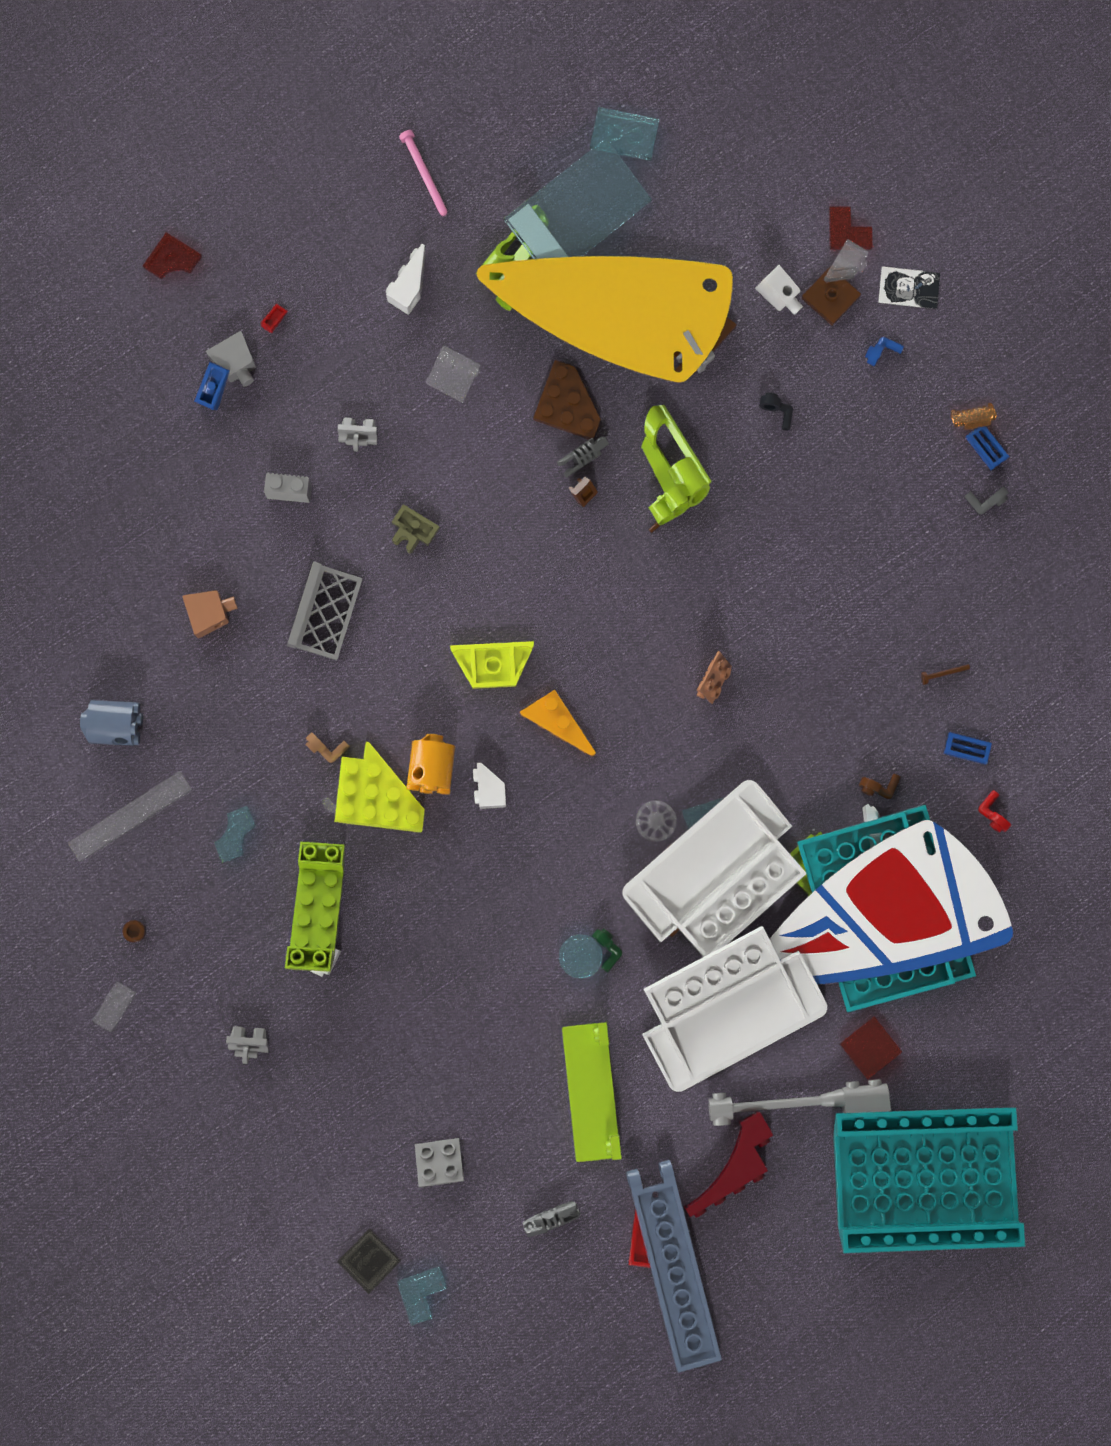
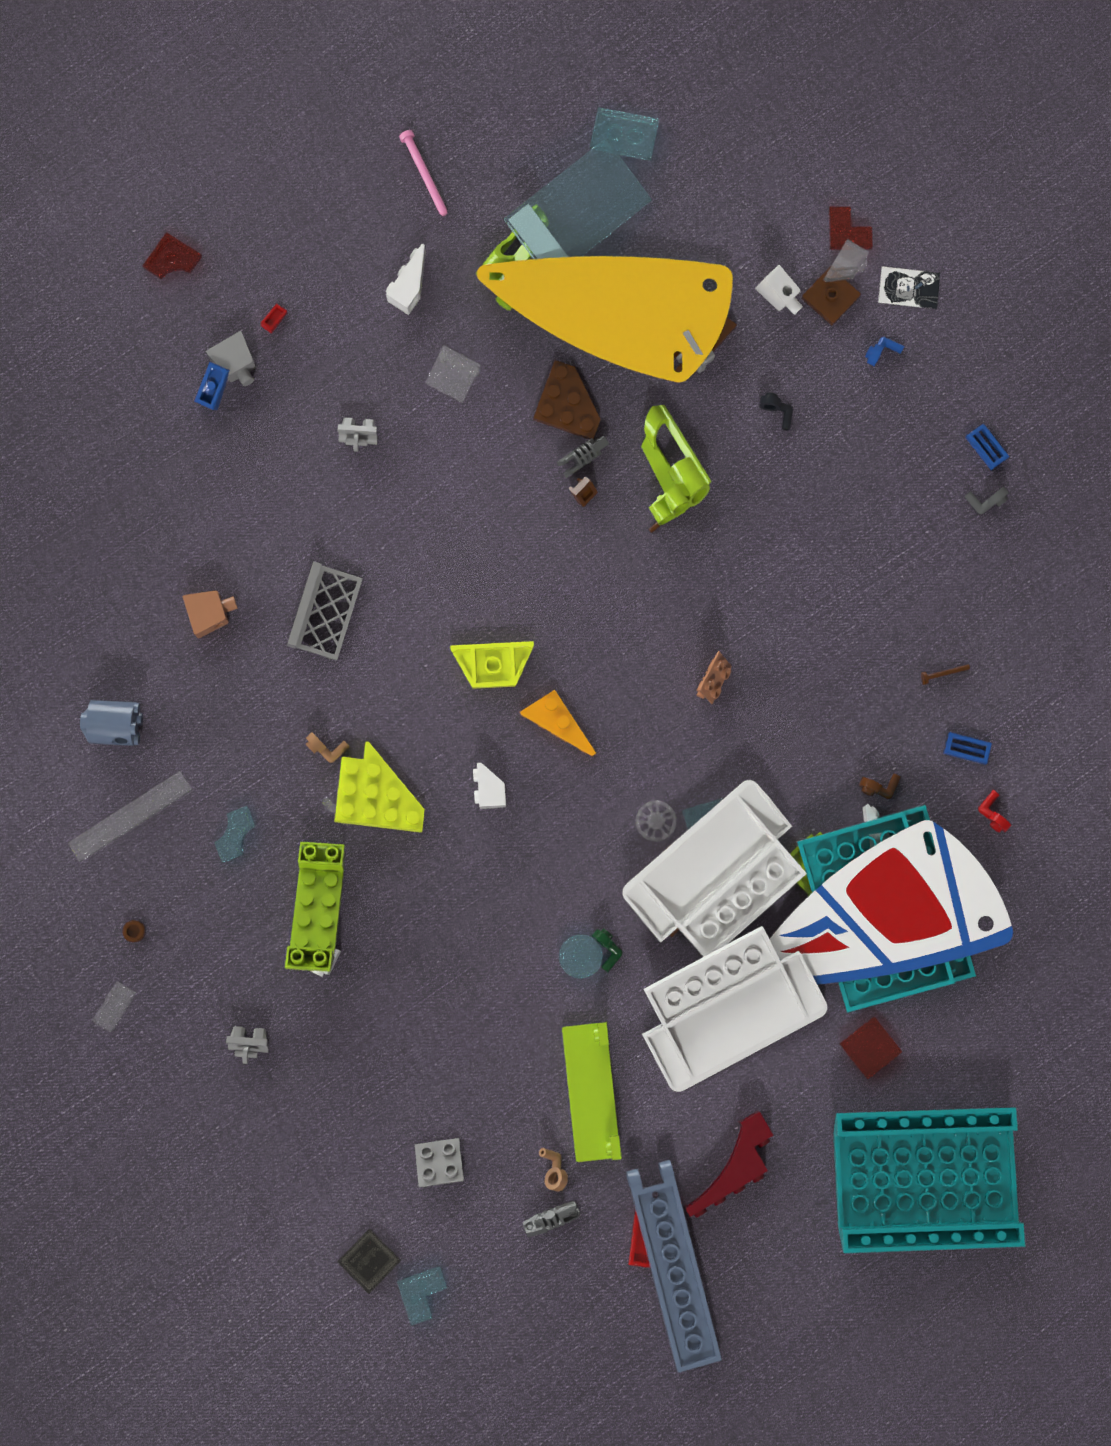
light grey brick [264,472,312,503] -> none
olive plate [392,504,440,554] -> none
light orange cylinder [406,734,455,795] -> none
light grey bar [708,1079,891,1126] -> none
clear orange piece [951,403,997,430] -> none
none -> medium nougat plate [539,1148,568,1192]

